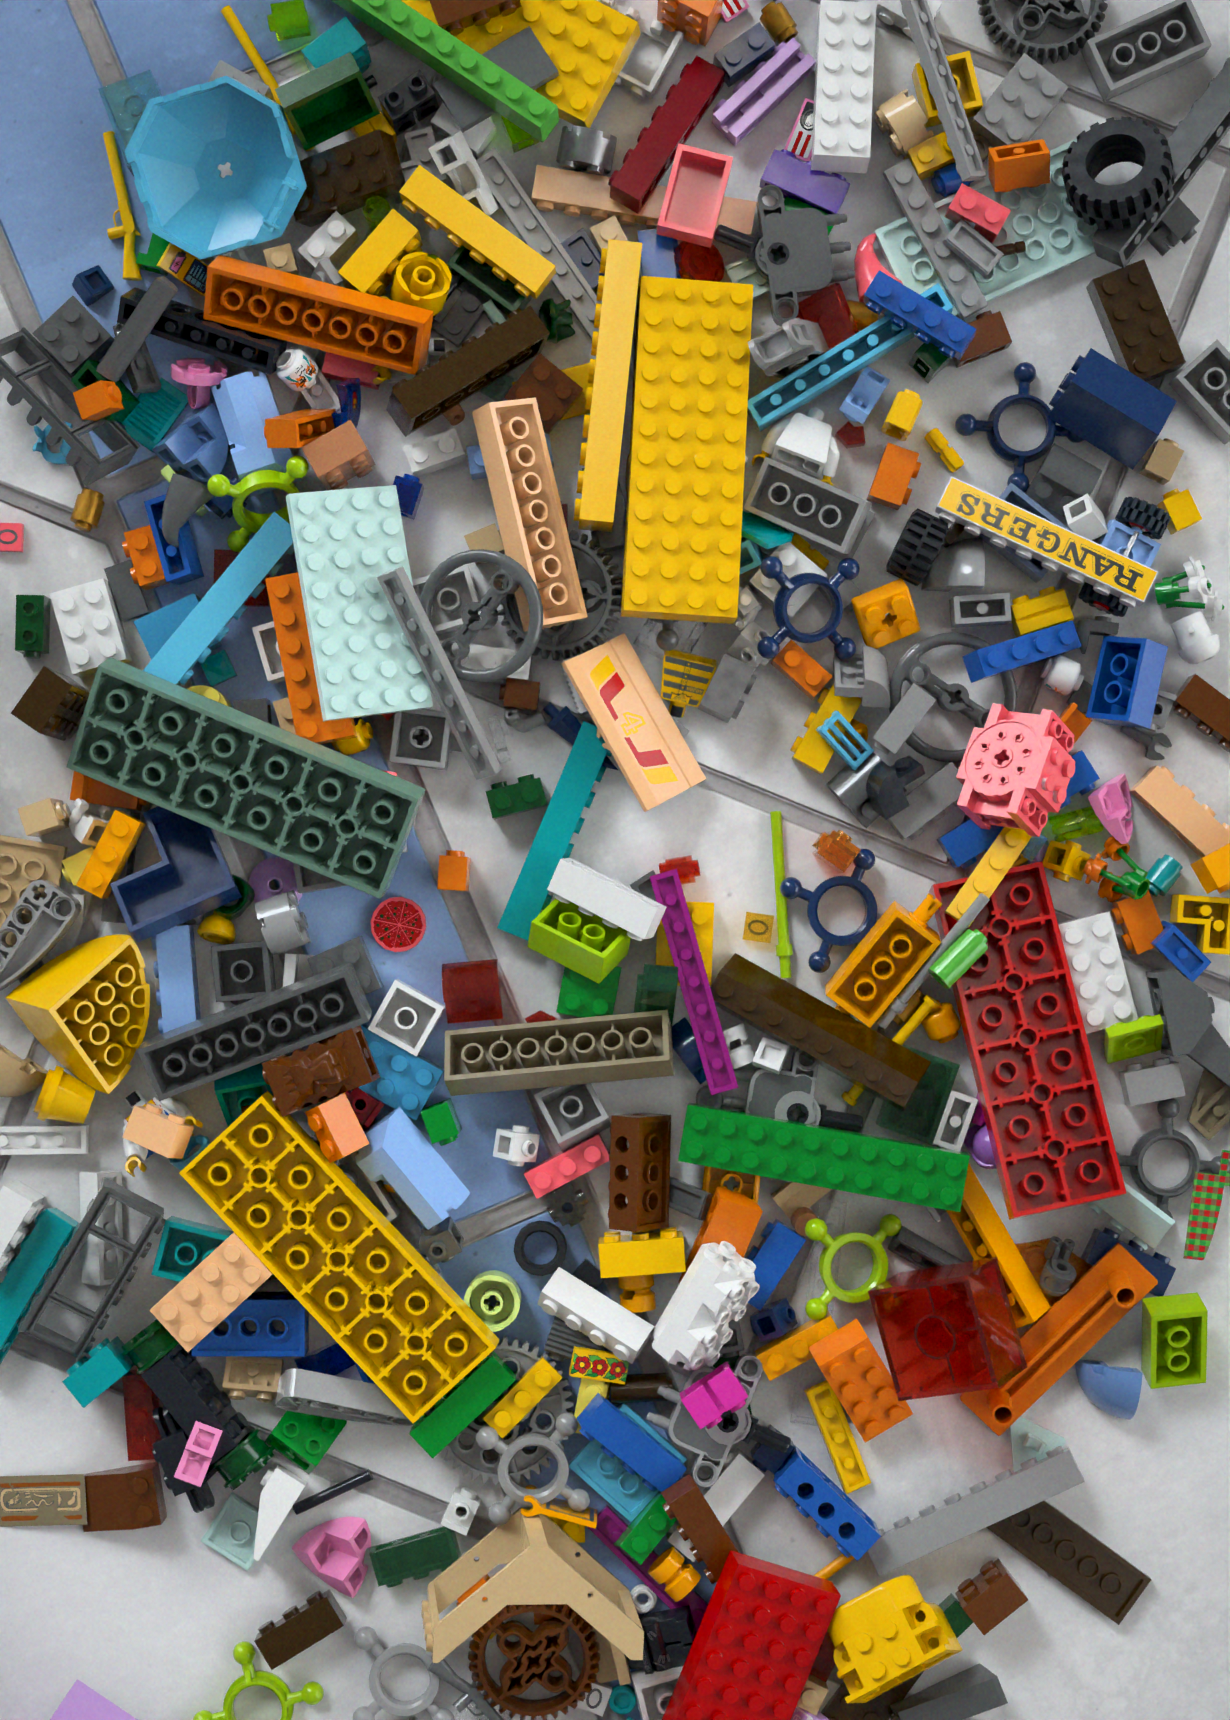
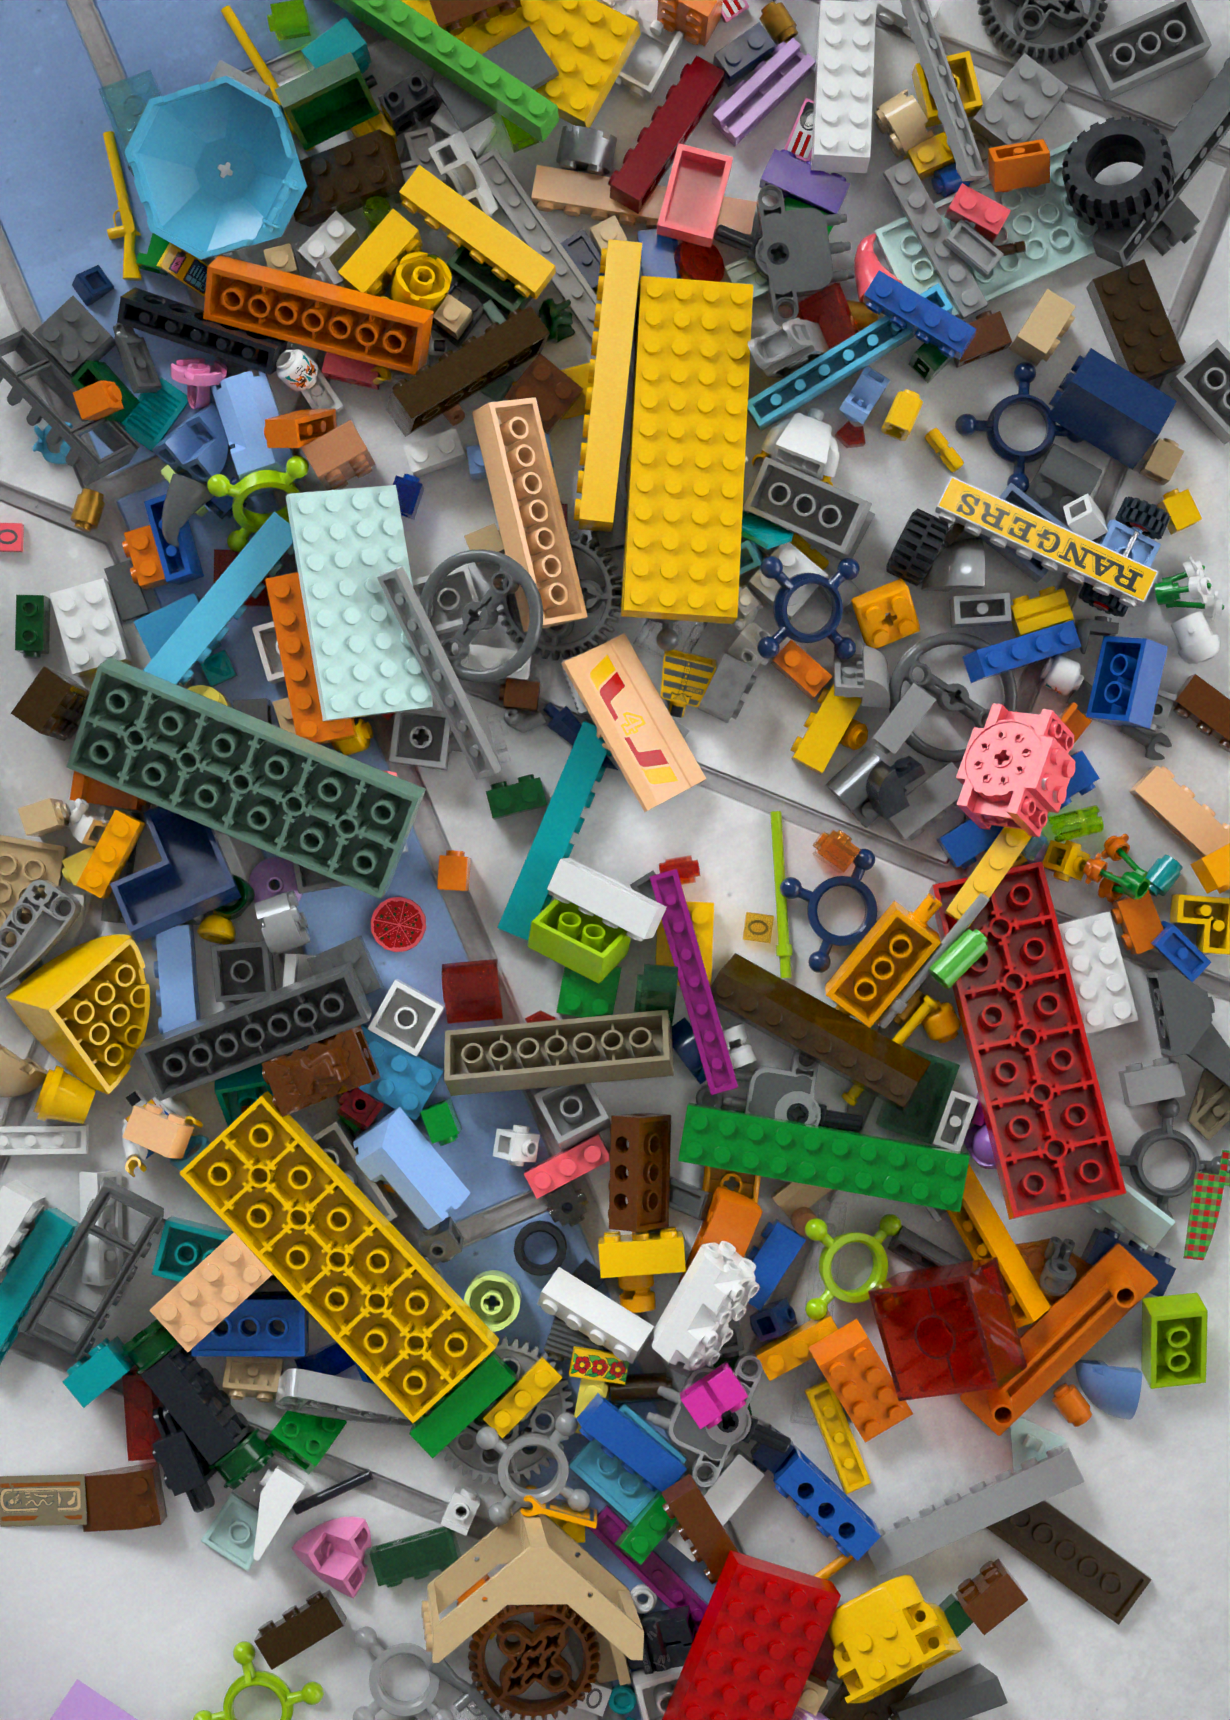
dark grey brick [96,276,178,382] -> none
bright pink slope [174,1421,223,1488] -> none
brick [305,1092,370,1163] -> none
clear blue slope [332,378,361,429] -> none
light orange wheel [648,1546,701,1602] -> none
white plate [752,1037,789,1074] -> none
medium azure tile [816,710,874,770] -> none
orange brick [867,443,921,510] -> none
bright pink brick [1088,773,1133,844] -> none
lime plate [1104,1014,1164,1064] -> none
none -> tan brick [433,294,474,340]
none -> tan brick [1009,289,1076,366]
none -> orange brick [1052,1383,1092,1427]

